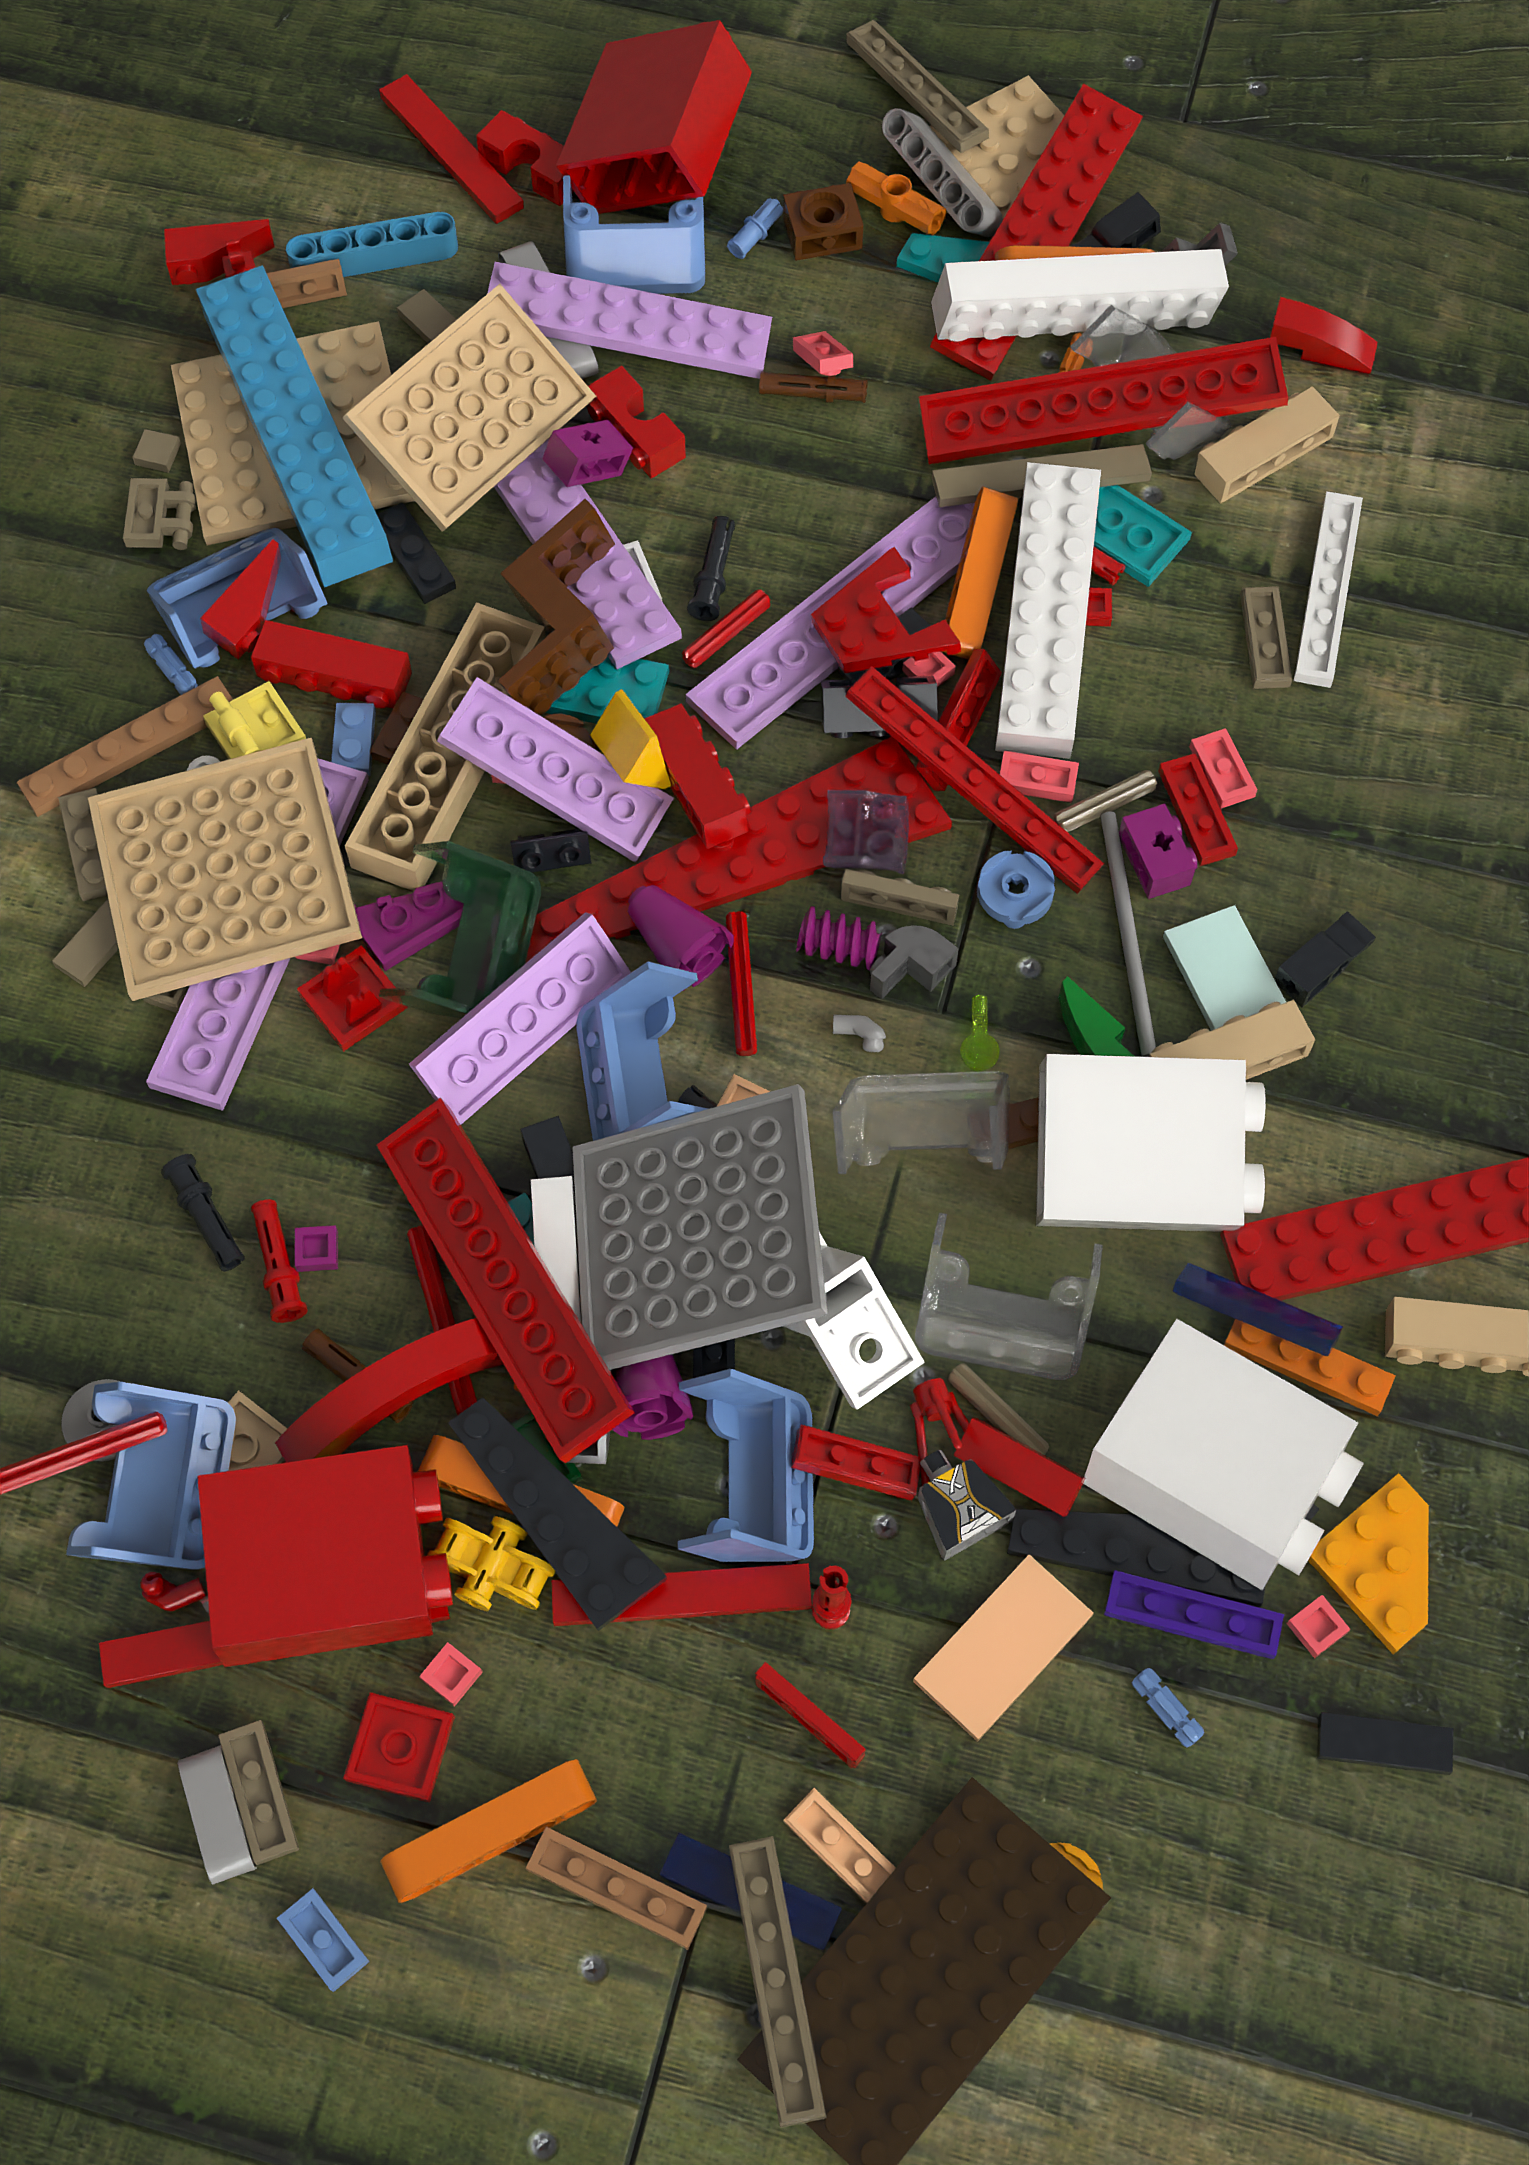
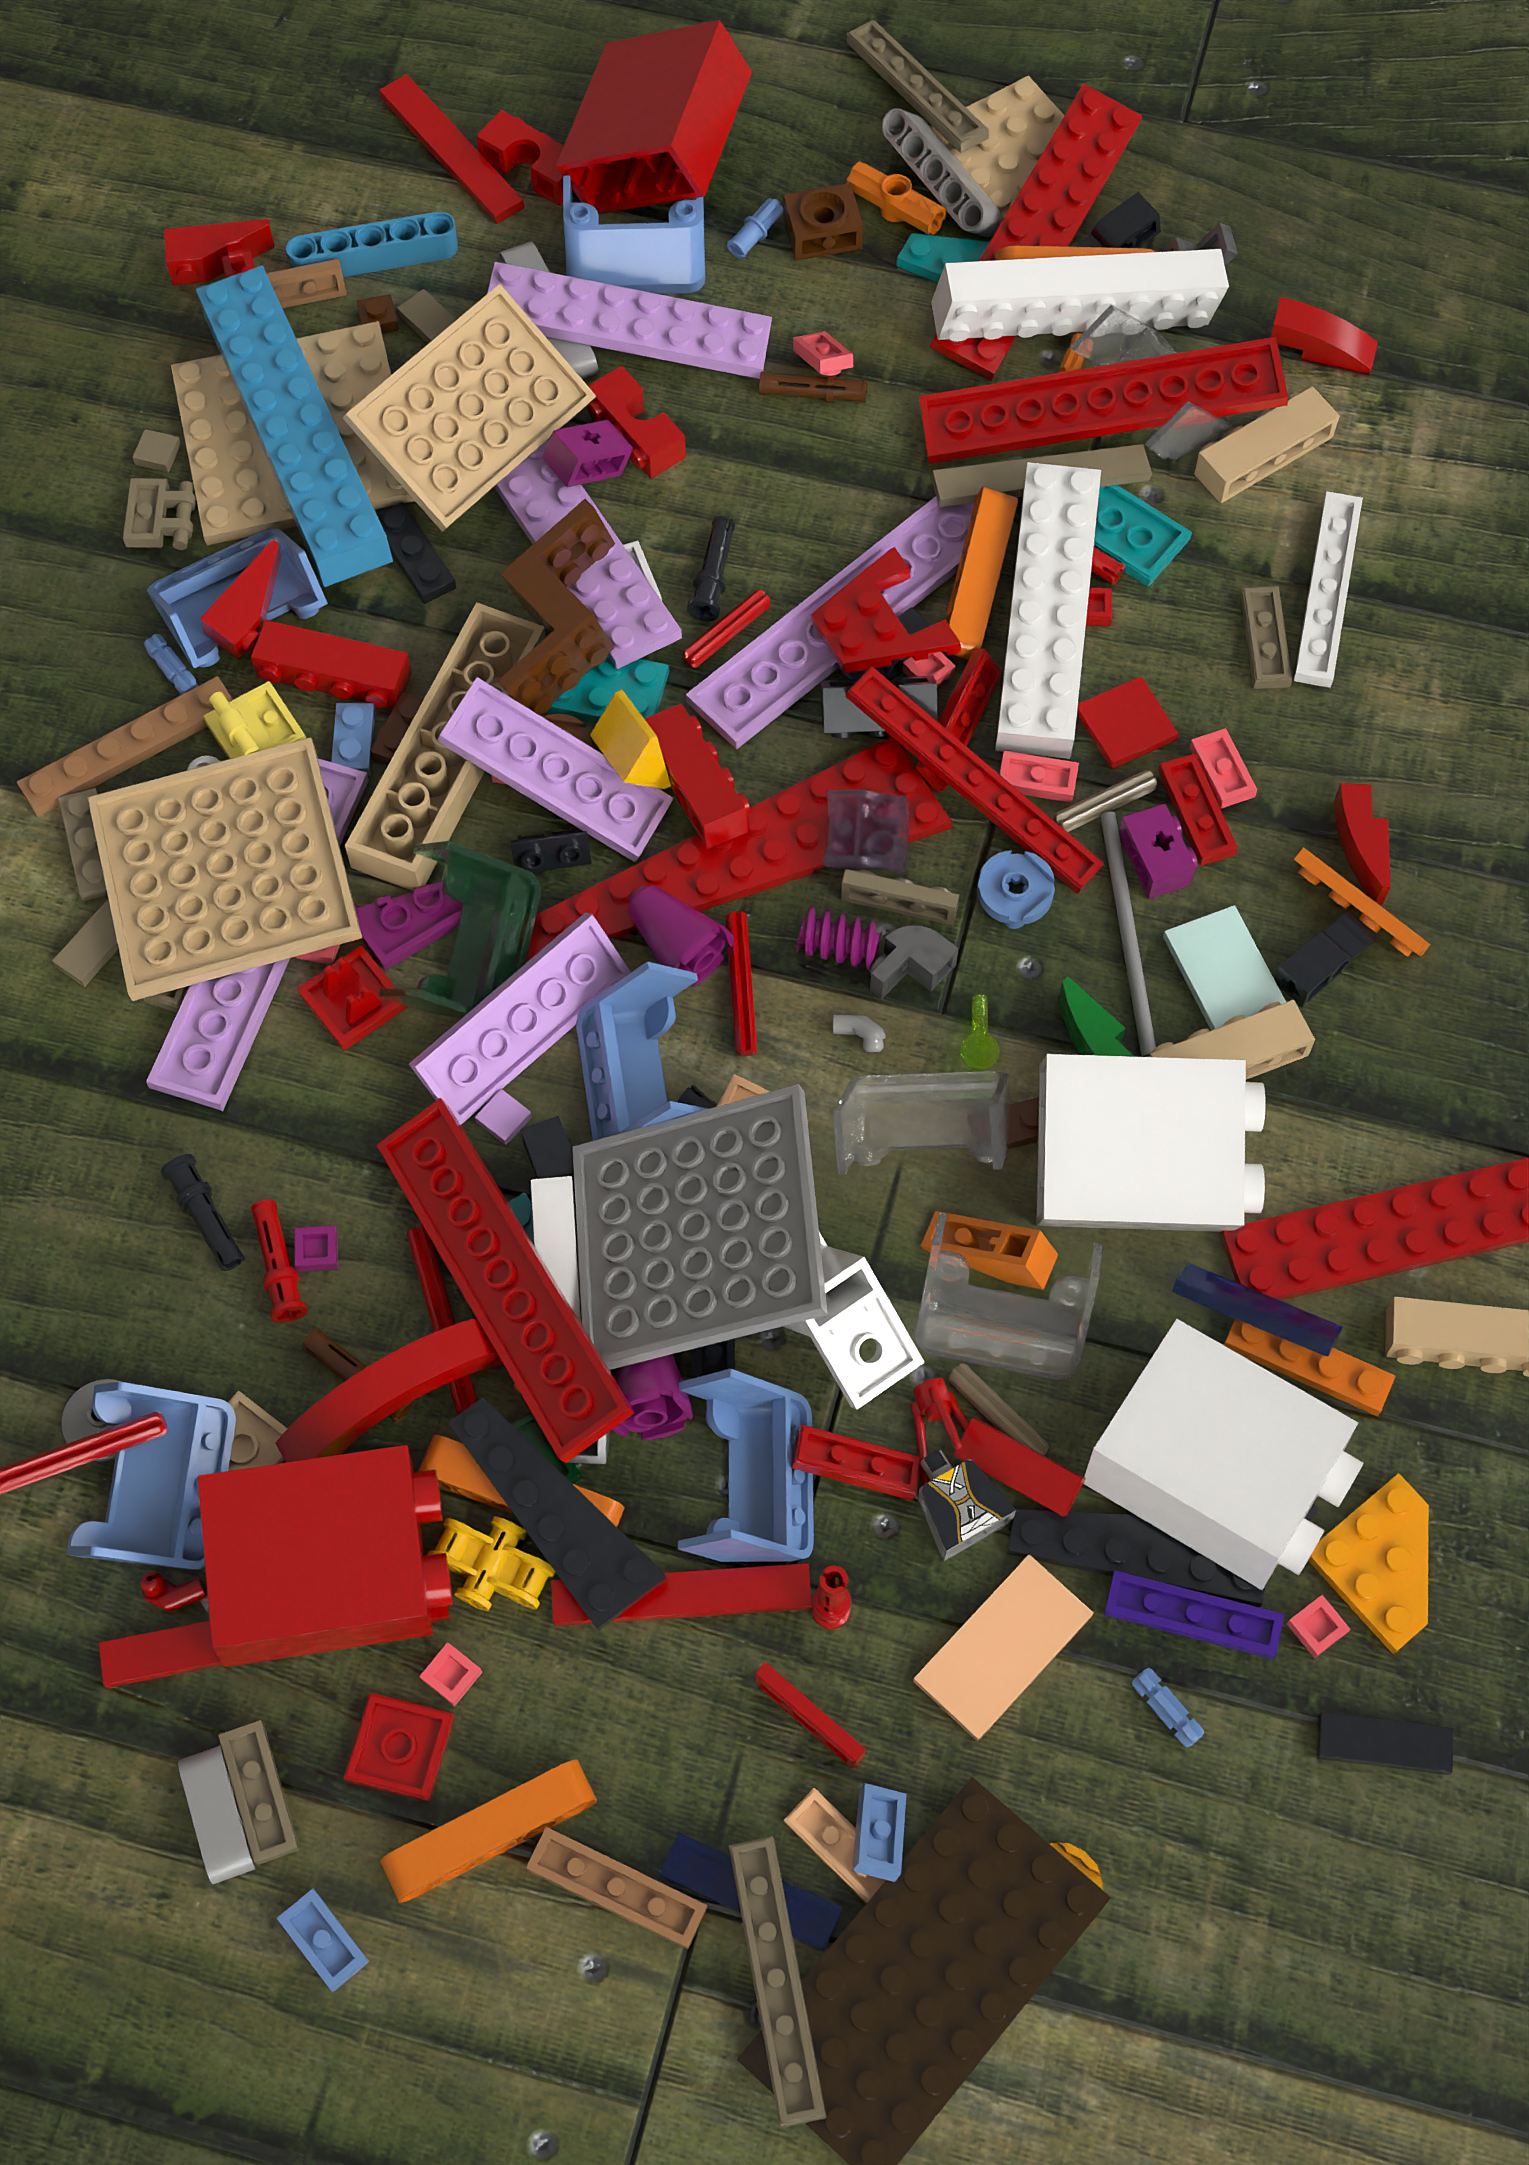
none -> reddish brown plate [356,294,399,333]
none -> lavender tile [475,1089,532,1146]
none -> medium blue plate [852,1783,906,1882]
none -> orange slope [920,1211,1058,1290]
none -> red tile [1077,676,1179,770]
none -> orange plate [1294,847,1431,957]
none -> red slope [1334,783,1391,905]

